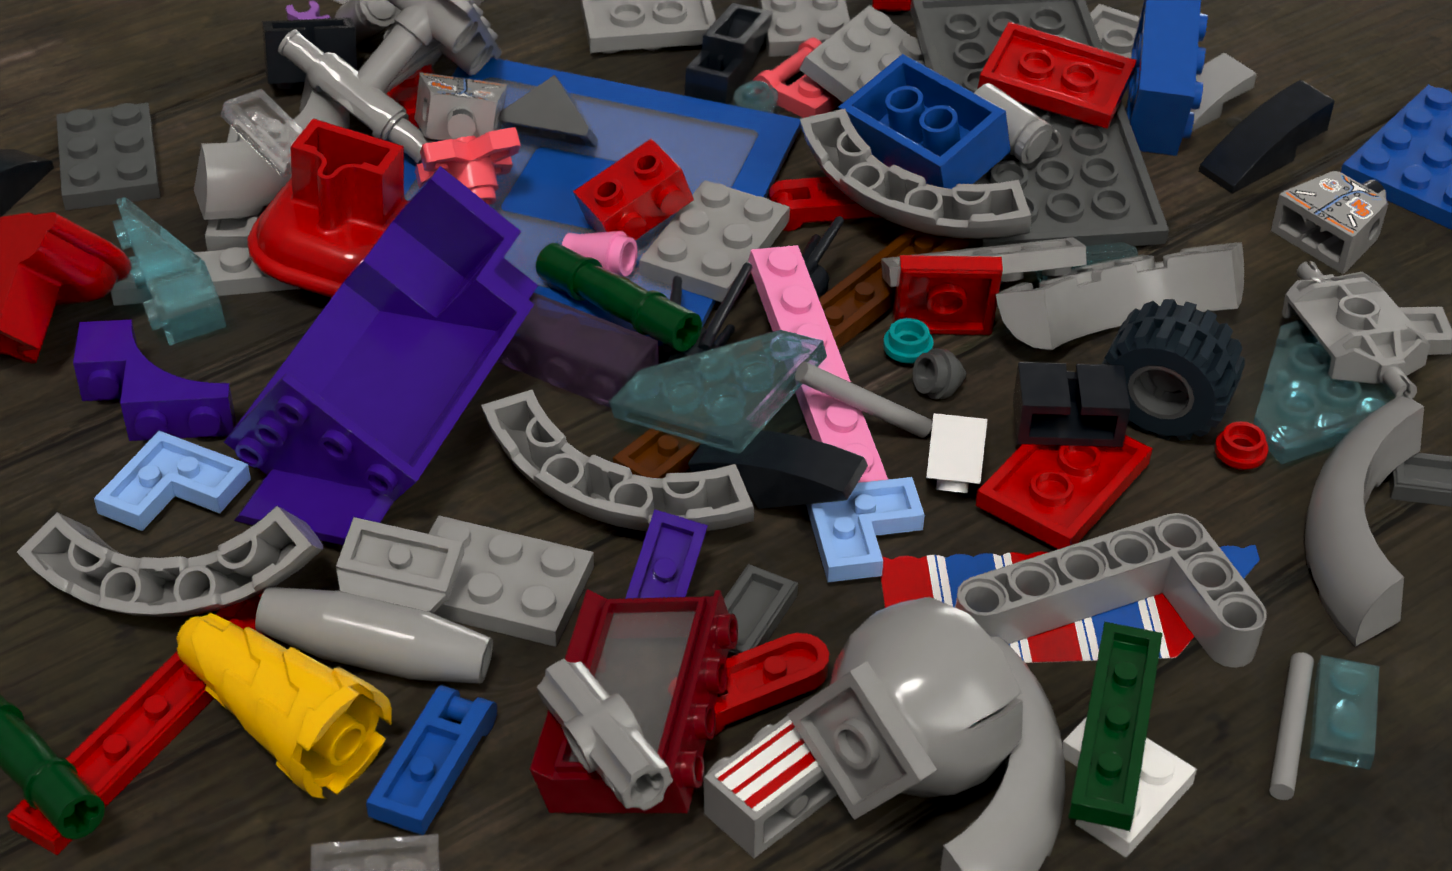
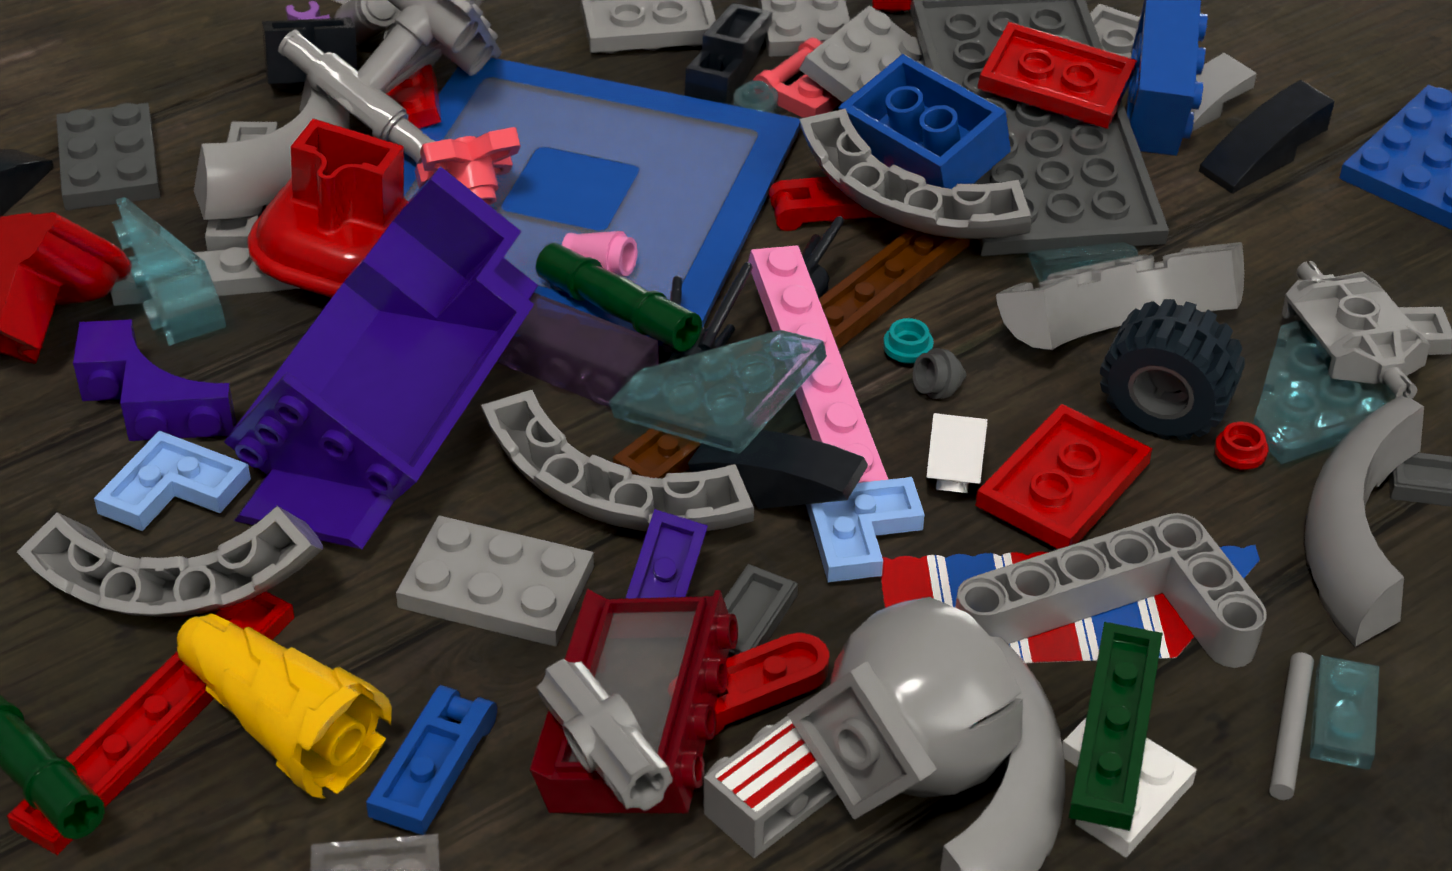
clear plate [220,89,303,177] -> none
light grey plate [255,517,493,684] -> none
light grey torso [415,72,507,140] -> none
dark grey slope [498,75,598,148] -> none
red brick [573,139,694,241] -> none
light grey plate [639,180,790,302] -> none
light grey bar [795,362,932,438] -> none
light grey plate [881,237,1087,287] -> none
red tile [892,255,1003,335] -> none
light grey piece [974,83,1053,164] -> none
black piece [1013,362,1130,447] -> none
light grey torso [1271,171,1388,274] -> none

